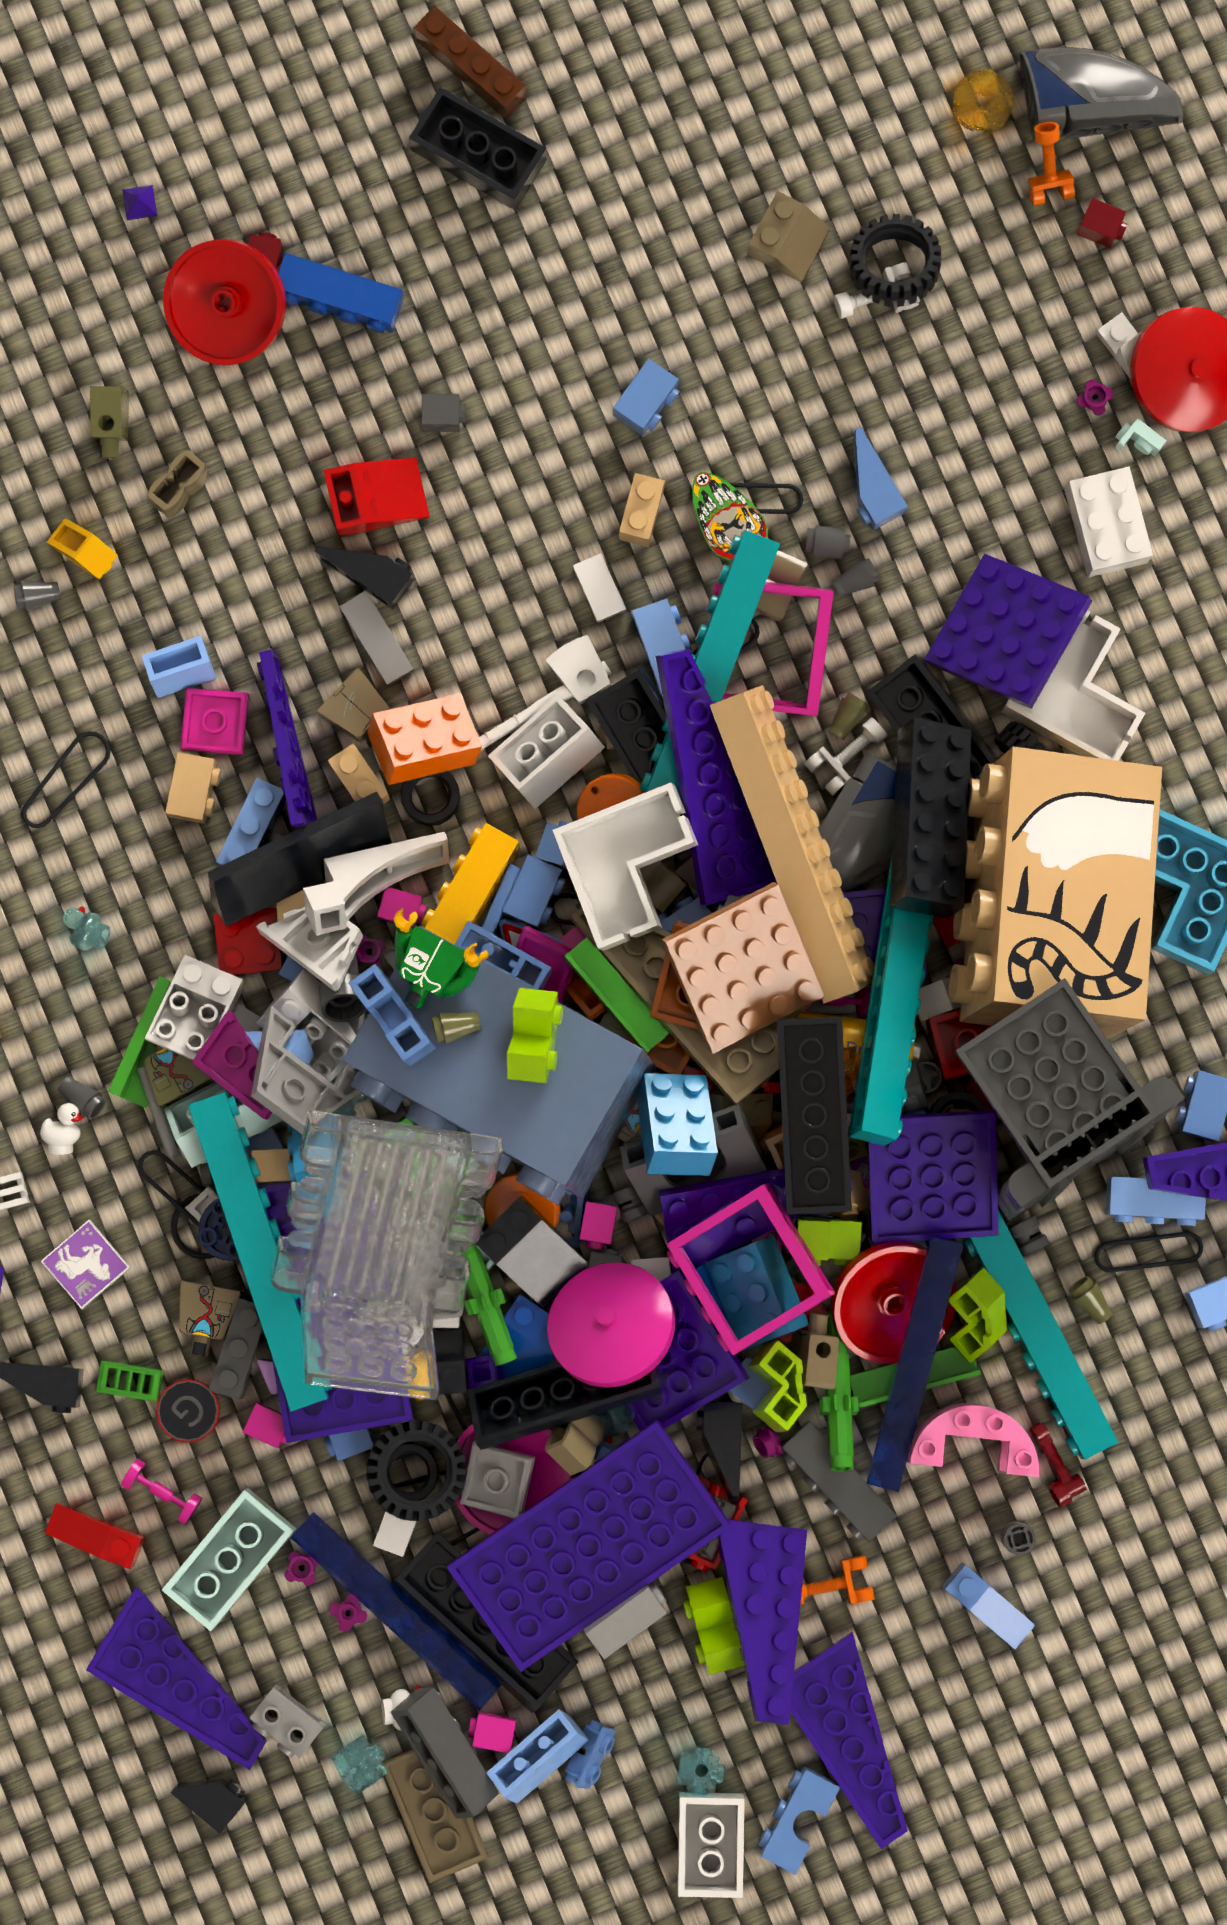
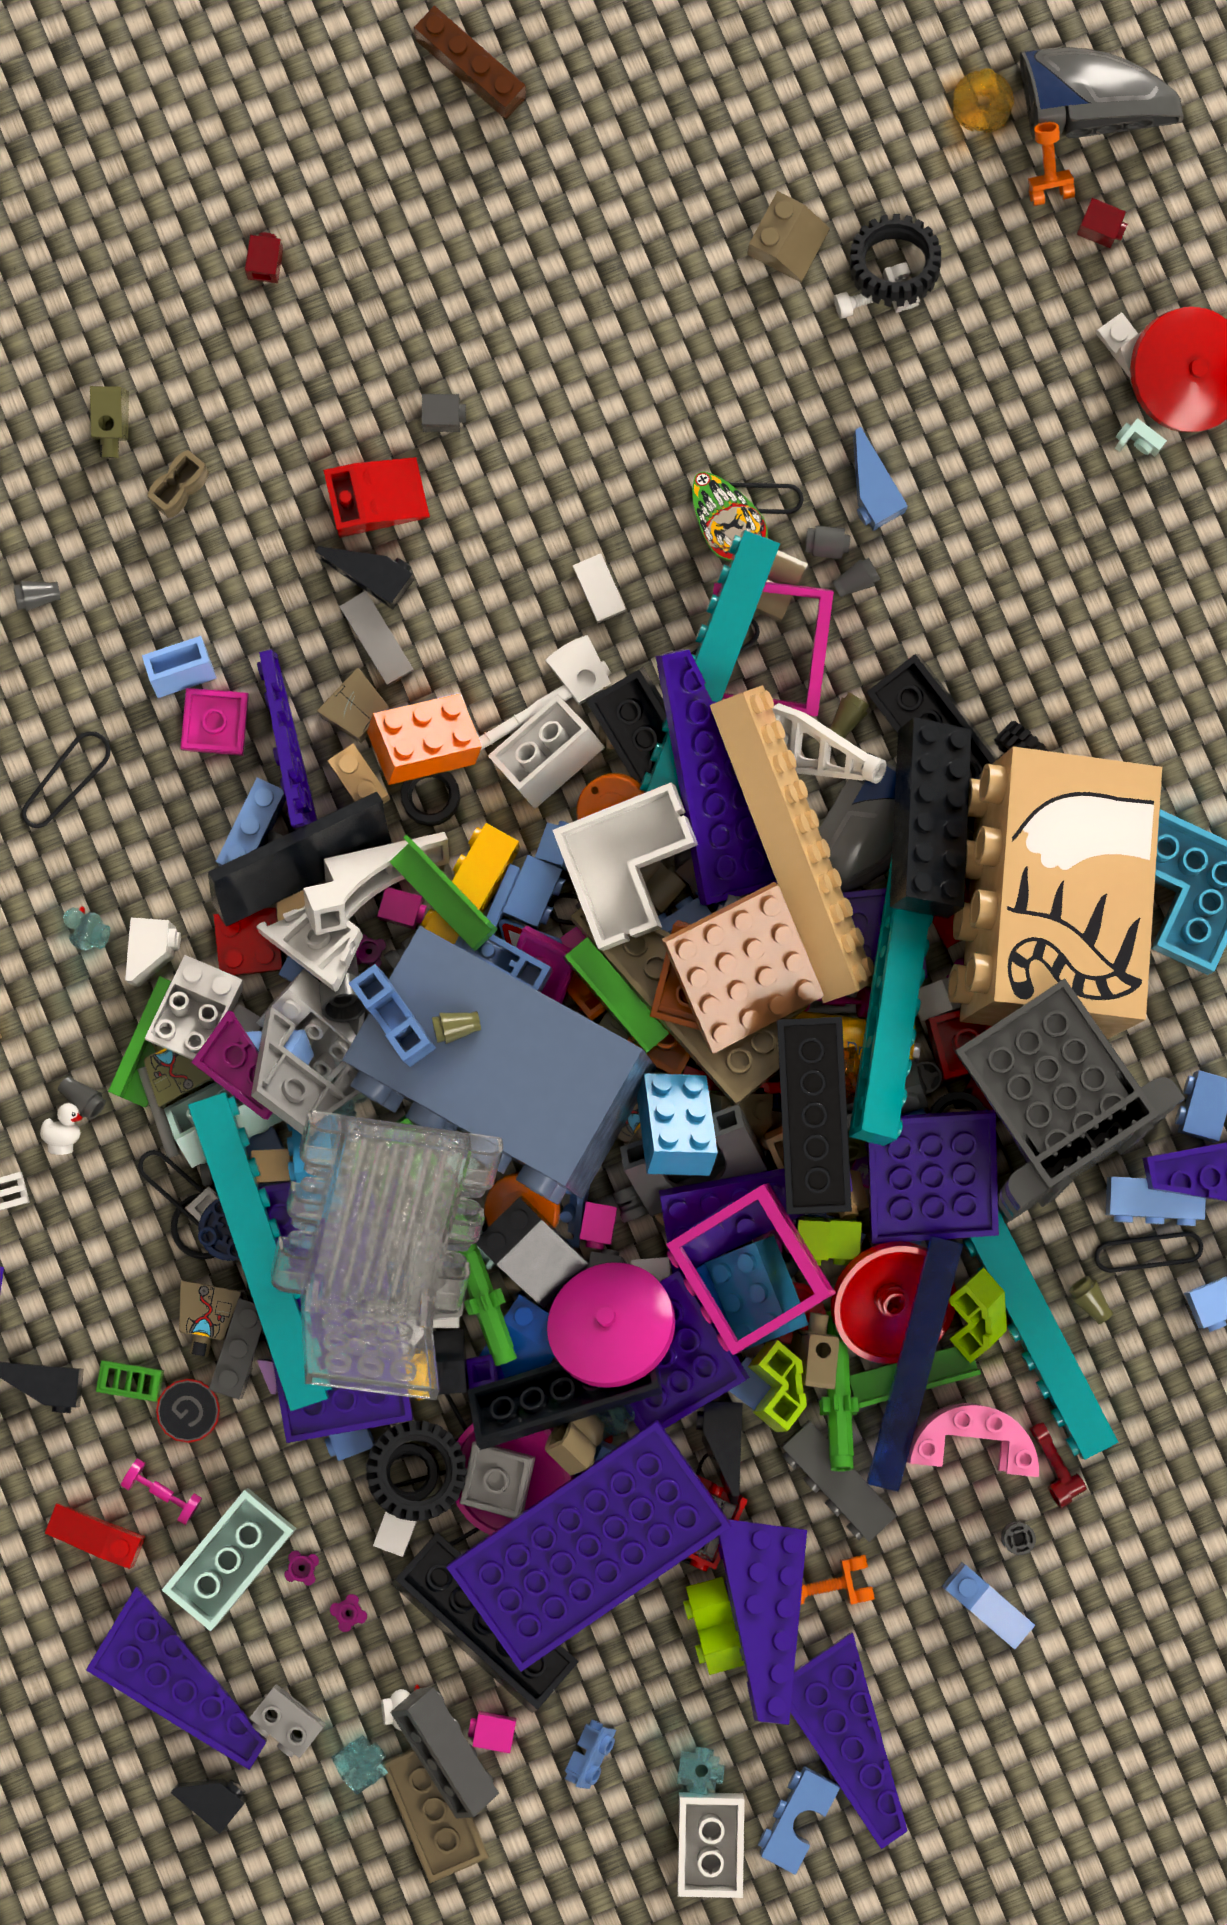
tile [41,1220,131,1309] -> none
yellow slope [47,518,118,580] -> none
dark purple slope [122,185,157,221] -> none
red dish [163,239,286,365] -> none
tan brick [165,752,221,824] -> none
dark pink brick [243,1402,288,1448] -> none
blue brick [278,253,404,333] -> none
clear blue plate [291,1512,502,1710] -> none
green torso [394,908,489,1010] -> none
black brick [409,87,547,211] -> none
light blue brick [486,1709,589,1804] -> none
lime brick [507,988,563,1083] -> none
light grey brick [584,1581,667,1659] -> none
medium blue brick [613,358,680,436] -> none
tan brick [619,473,665,548] -> none
light blue brick [632,599,692,698] -> none
magenta plate [753,1426,782,1458] -> none
white bar [805,717,888,796] -> none
dark purple plate [924,553,1092,709] -> none
white piece [1001,610,1145,761] -> none
dark grey wheel [1008,1215,1050,1257] -> none
white brick [1064,467,1153,578] -> none
magenta plate [1077,380,1113,416] -> none
none -> white slope [125,917,181,987]
none -> bright green panel [389,834,498,951]
none -> white plate [772,703,886,784]

